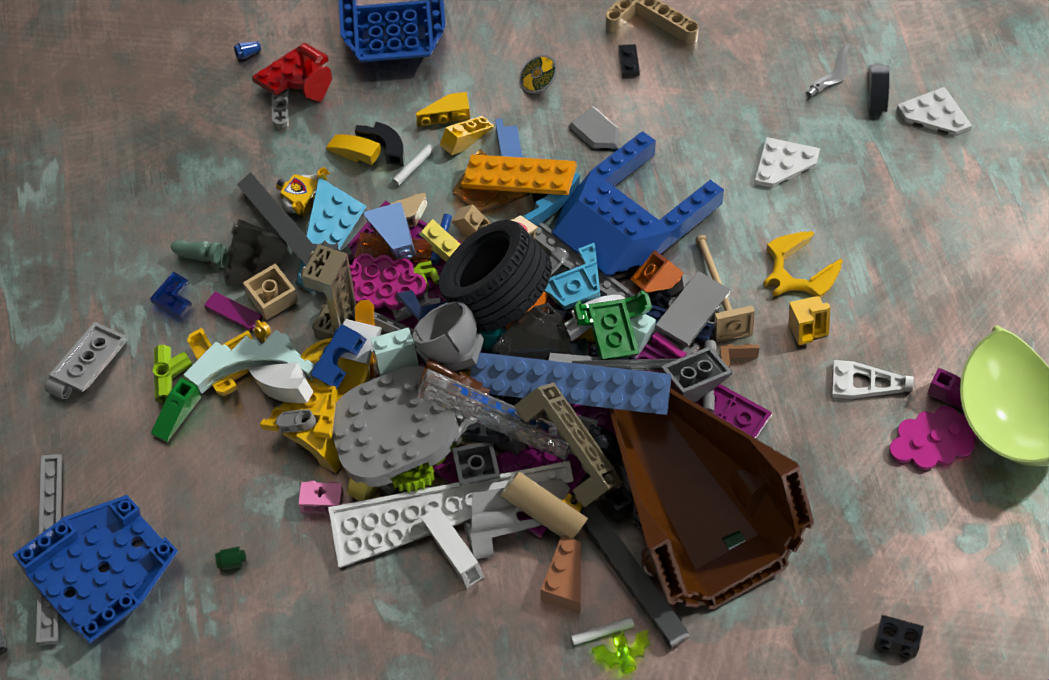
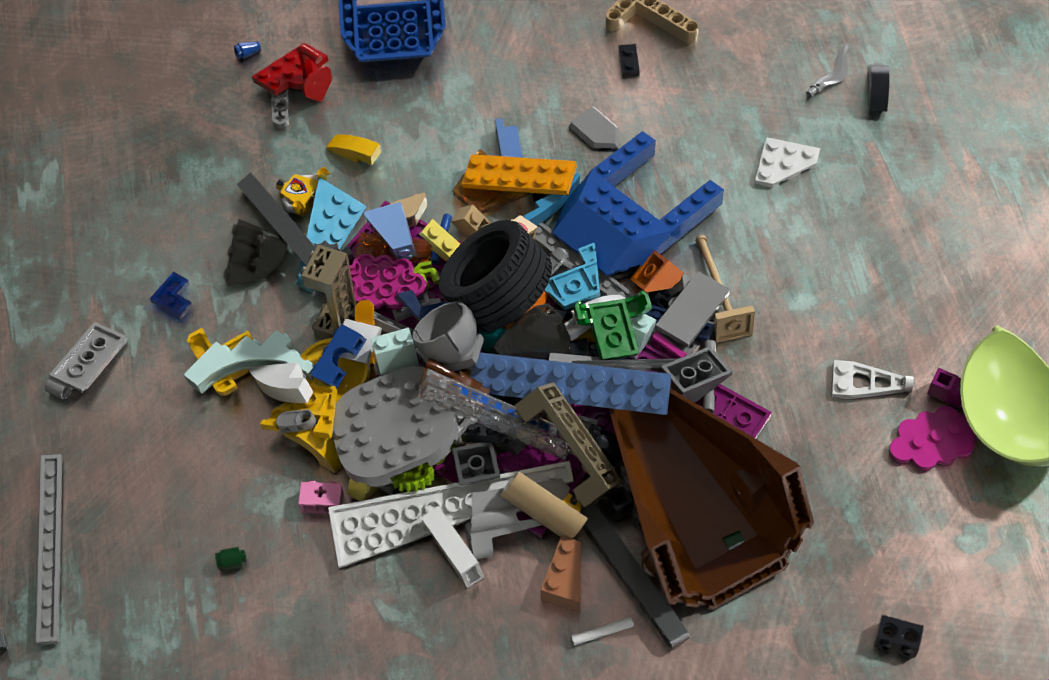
blue wedge [12,495,178,644] -> none
green slope [151,378,201,442] -> none
lime piece [153,344,192,404] -> none
sand green piece [171,240,229,269] -> none
magenta tile [204,292,263,332] -> none
tan brick [243,264,298,321] -> none
yellow plate [253,320,271,342] -> none
black arch [355,122,405,166] -> none
white piece [392,144,434,186] -> none
yellow slope [415,92,470,126] -> none
yellow slope [439,116,494,155] -> none
shield [520,55,557,93] -> none
clear neon green animal [591,630,651,673] -> none
medium nougat bracket [719,344,759,368] -> none
yellow piece [763,231,843,299] -> none
yellow plate [788,296,831,345] -> none
white plate [897,87,972,136] -> none

